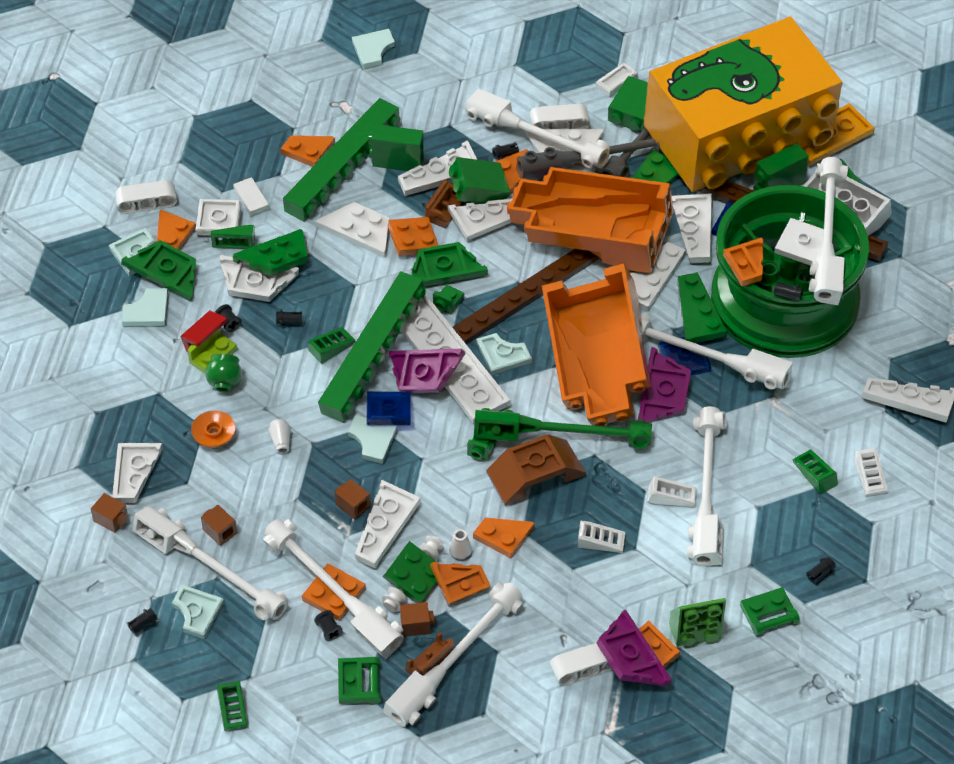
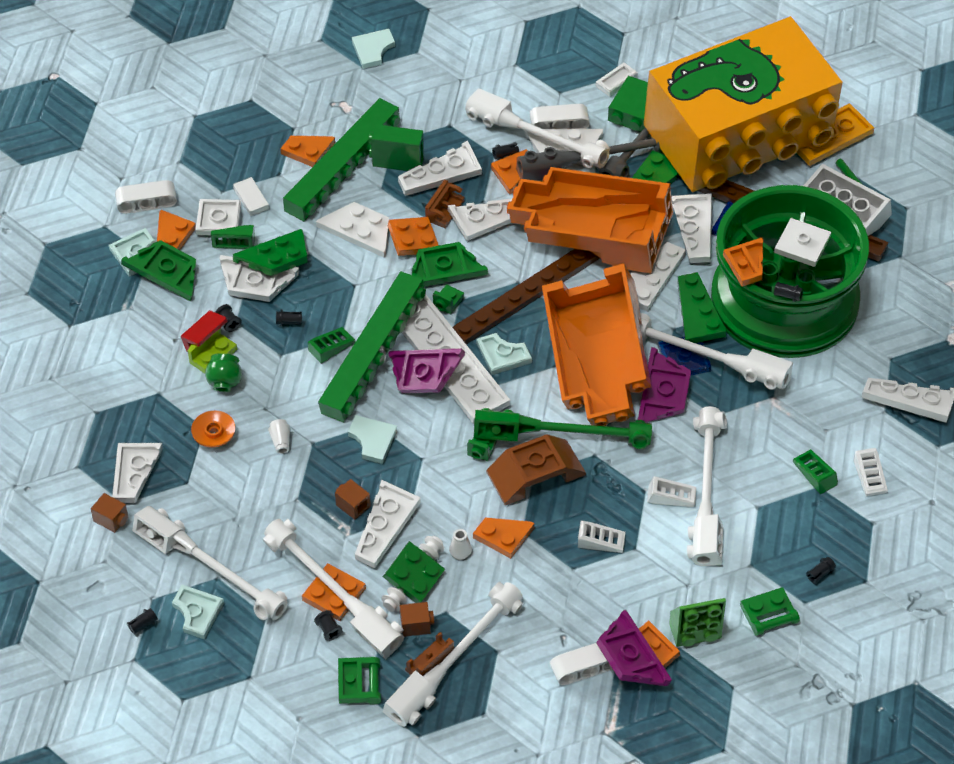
light aqua tile [122,288,168,326] -> none
dark orange brick [201,505,237,546] -> none
green slope [217,681,248,731] -> none
clear blue plate [367,391,411,425] -> none
orange wing [430,562,490,605] -> none
green brick [449,157,510,204] -> none
green brick [753,143,809,191] -> none
white bar [809,157,848,305] -> none

